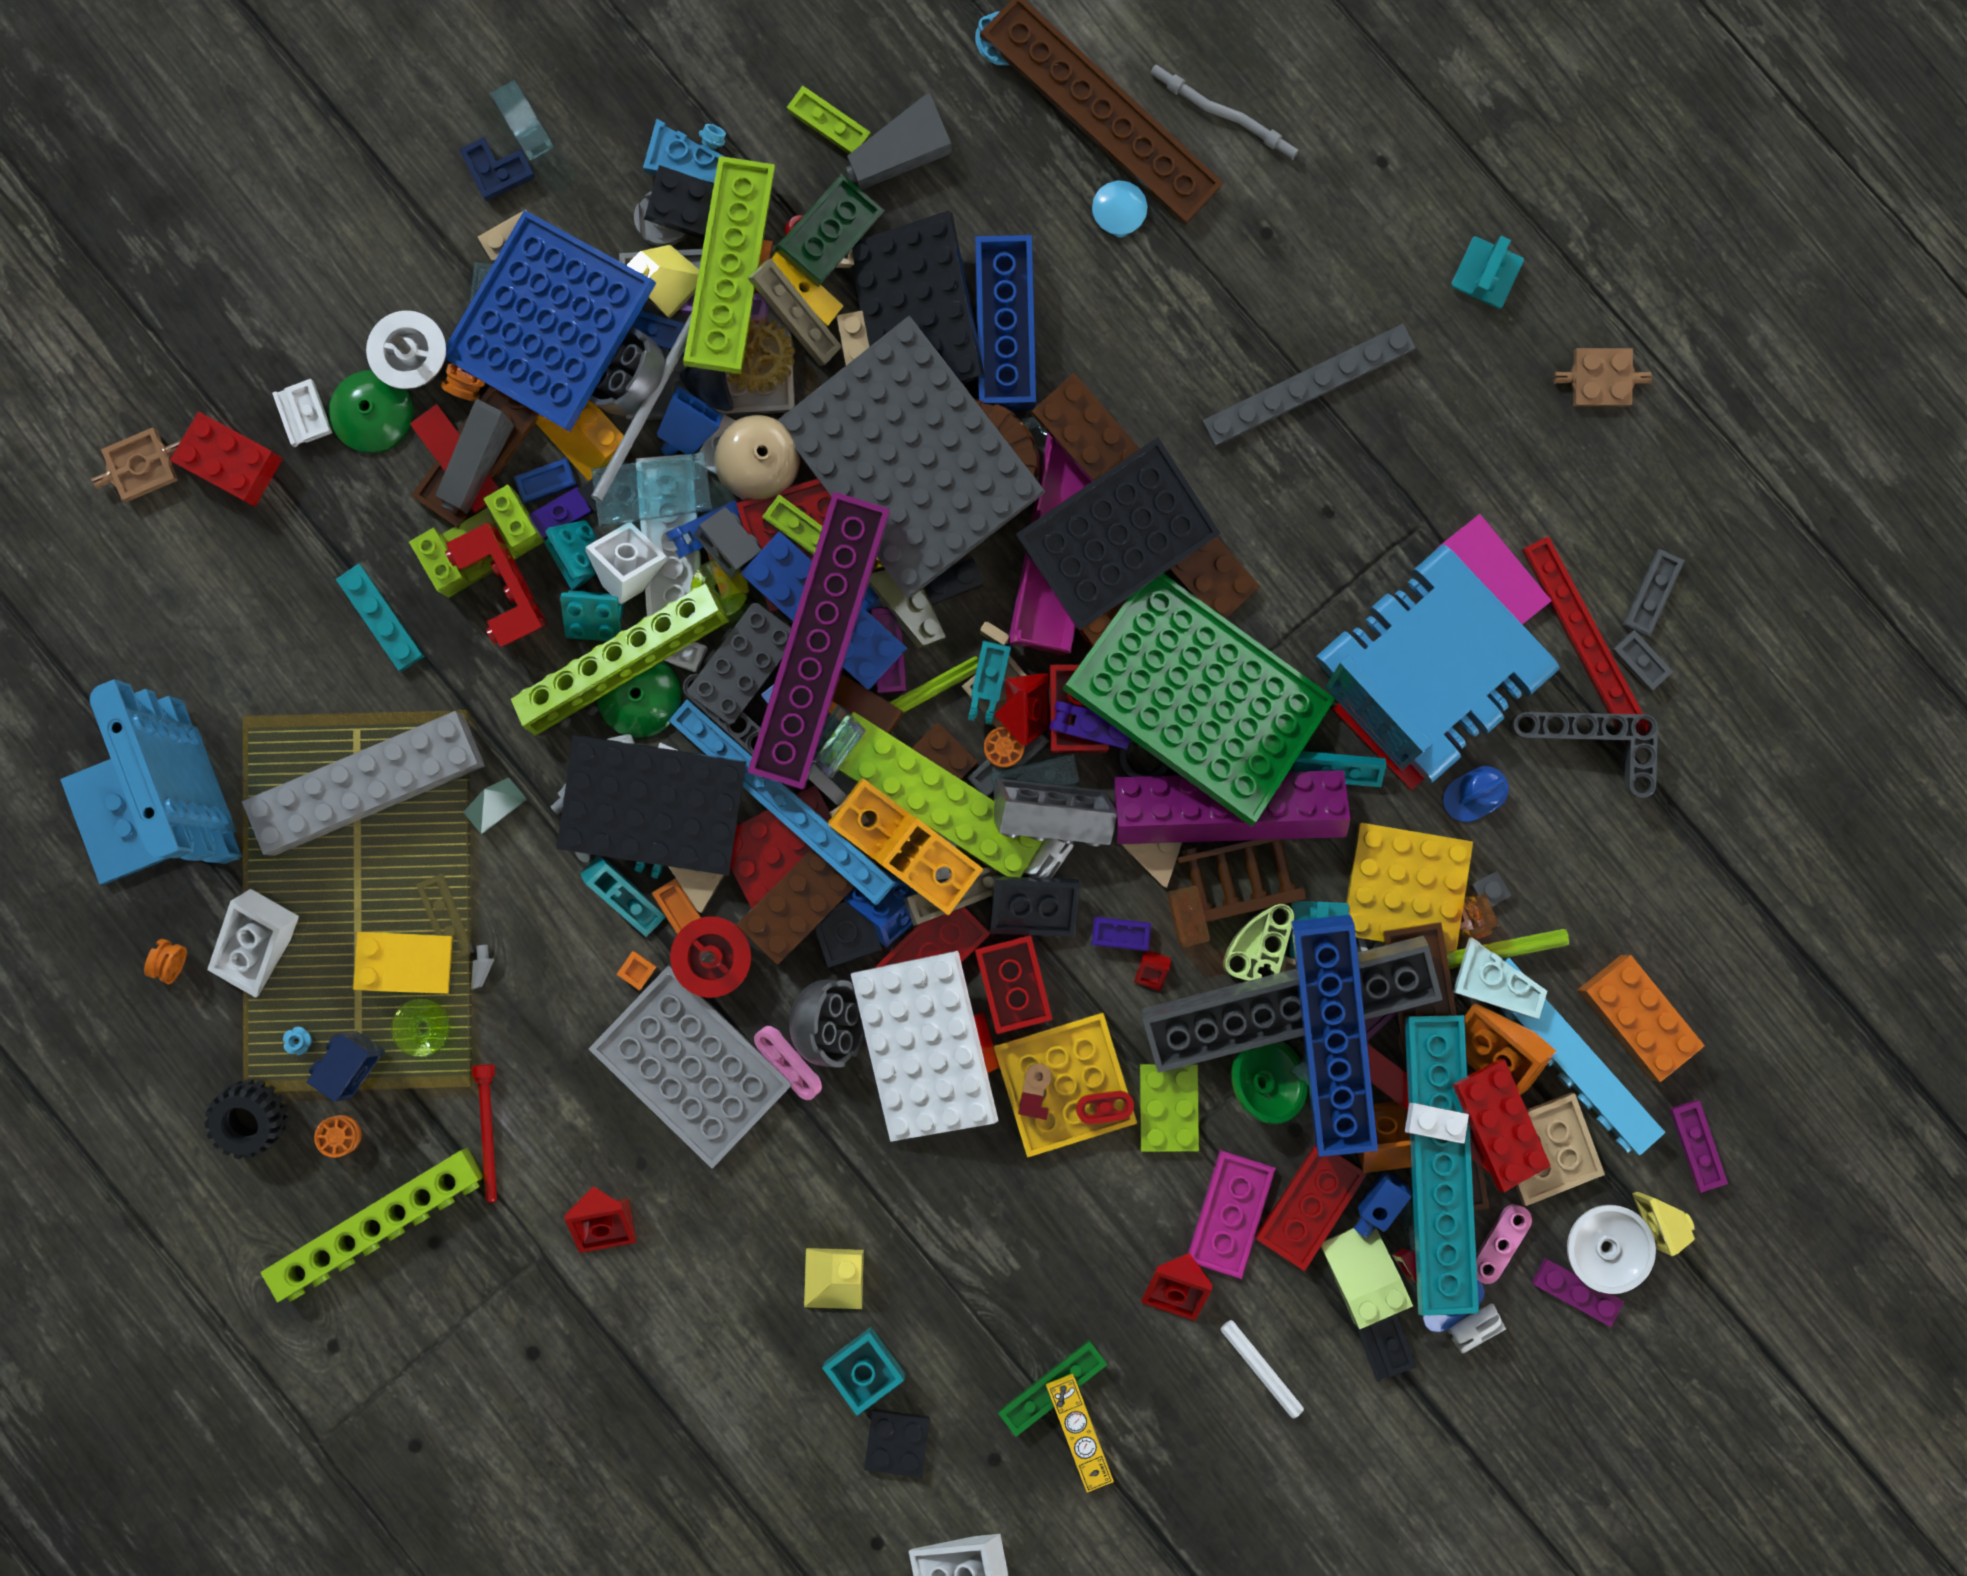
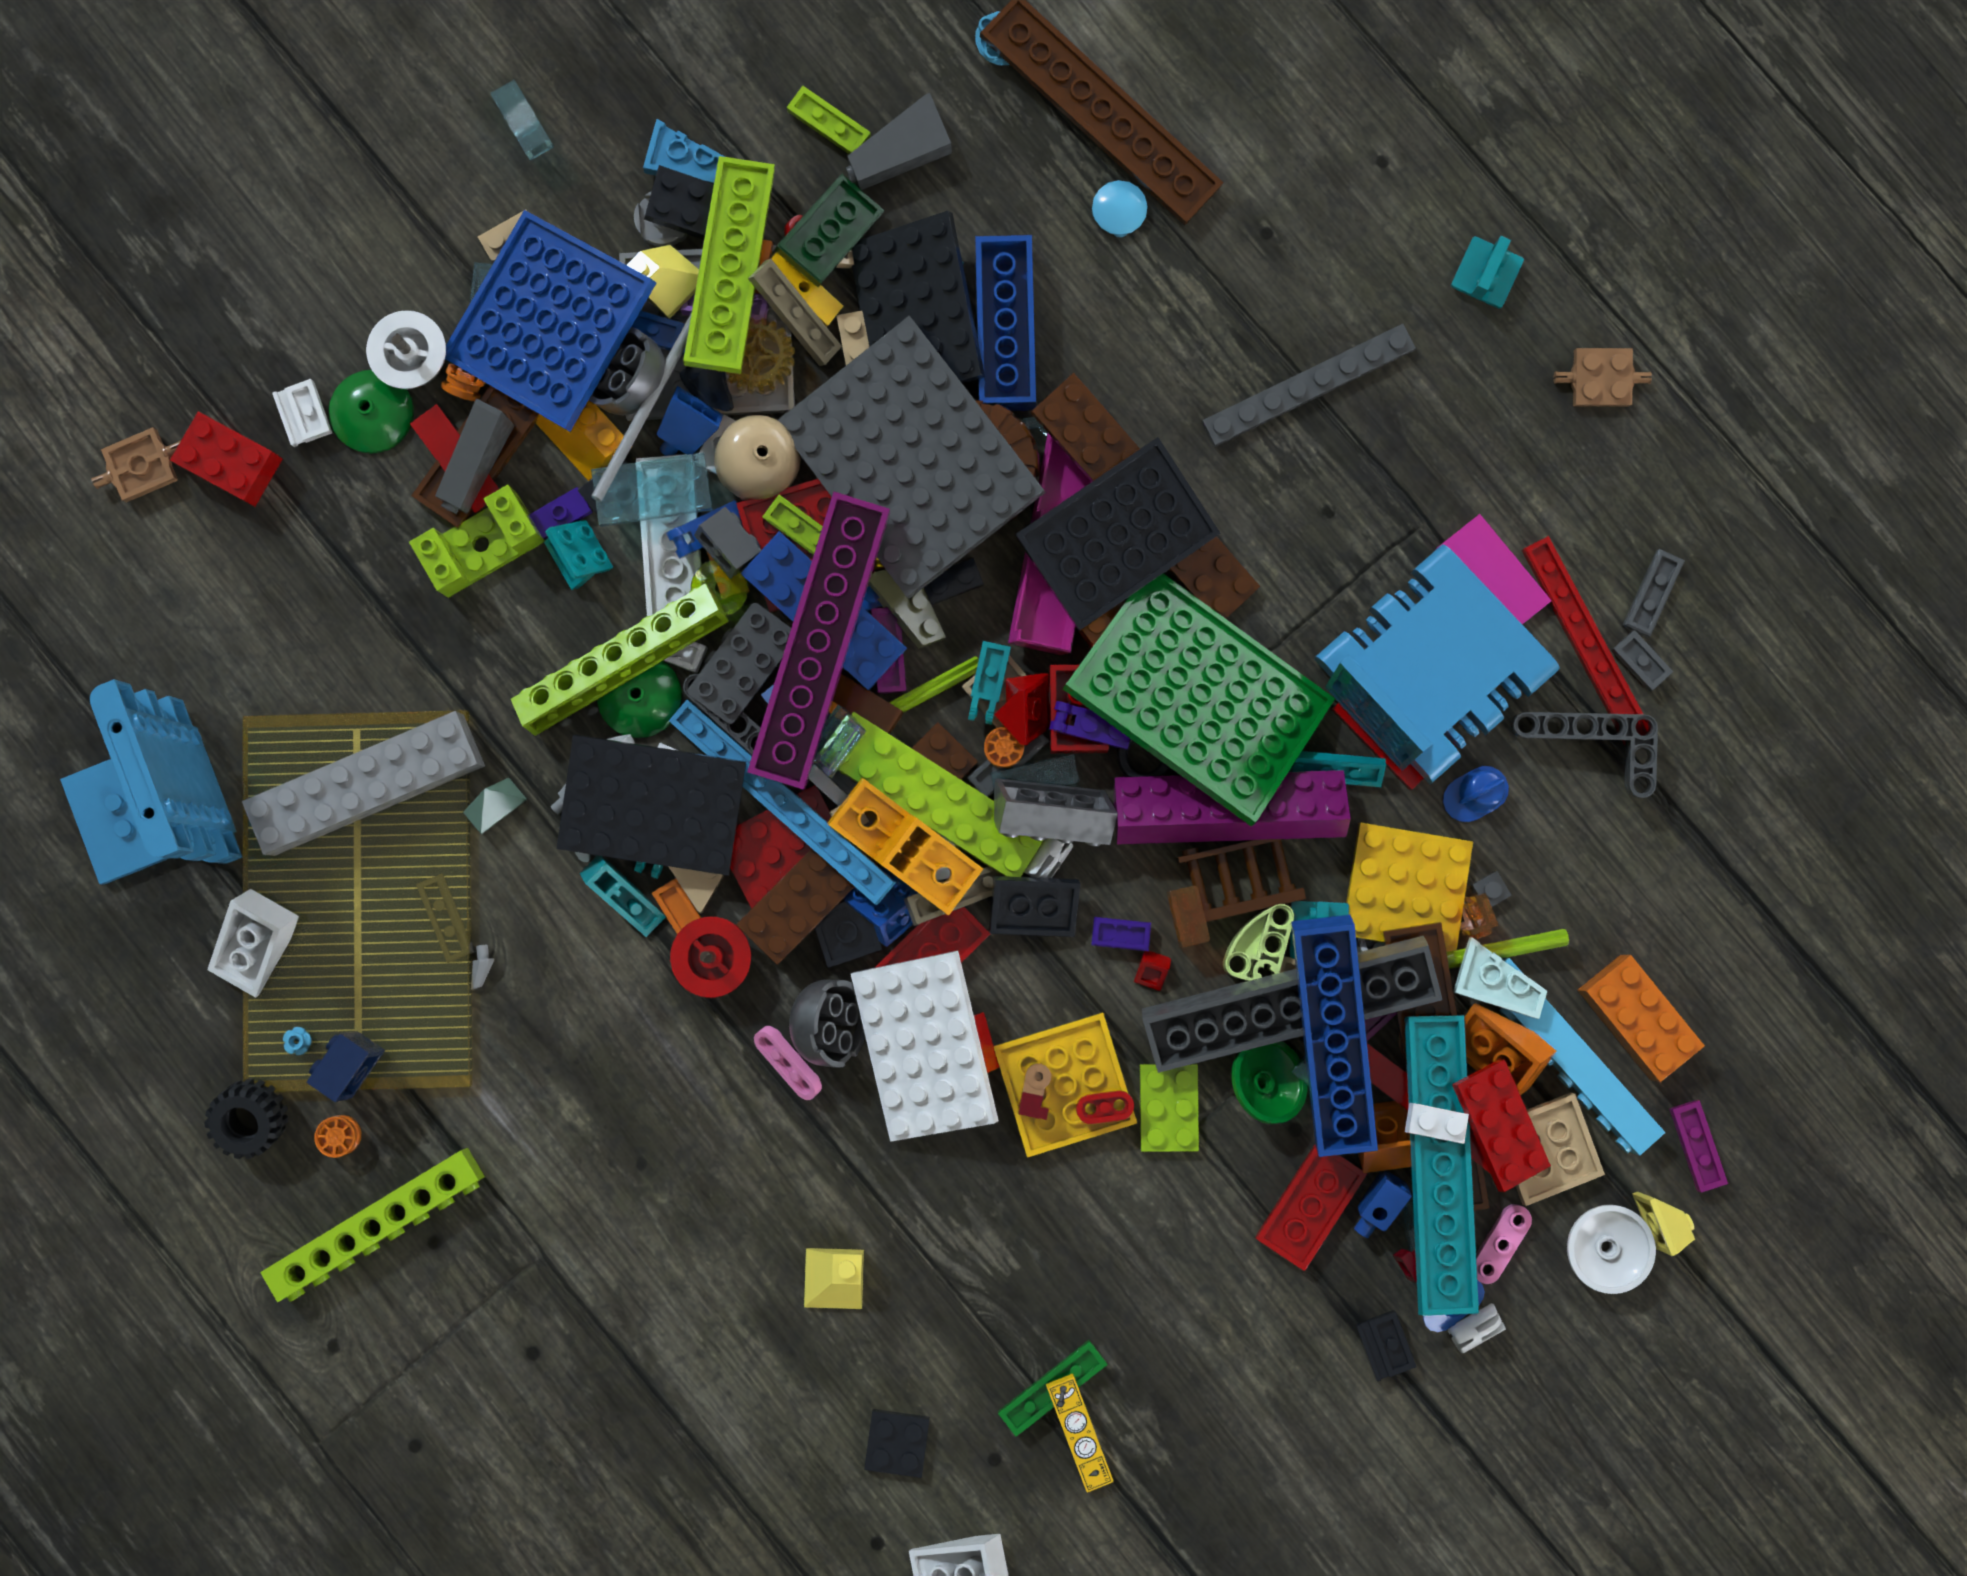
orange wheel [144,939,187,984] -> none
teal plate [336,563,425,672] -> none
yellow slope [353,932,453,994] -> none
clear neon green dish [391,999,450,1057] -> none
red plate [445,523,548,647] -> none
dark blue plate [459,137,535,201] -> none
red piece [471,1064,497,1203] -> none
blue tile [514,458,578,505] -> none
teal bracket [560,590,626,641] -> none
red slope [565,1186,636,1253] -> none
white slope [585,522,667,604] -> none
light grey plate [589,965,792,1169] -> none
orange plate [616,951,657,991] -> none
medium azure plate [699,124,726,149] -> none
teal brick [822,1327,905,1416] -> none
red brick [975,935,1053,1034] -> none
tan tile [980,622,1009,646] -> none
tan wing [1121,842,1182,888] -> none
red slope [1141,1253,1213,1321] -> none
light grey bar [1150,65,1299,160] -> none
dark pink tile [1188,1150,1276,1279] -> none
white axle [1221,1320,1304,1419] -> none
yellowish green slope [1321,1228,1413,1329] -> none
magenta plate [1531,1258,1624,1327] -> none

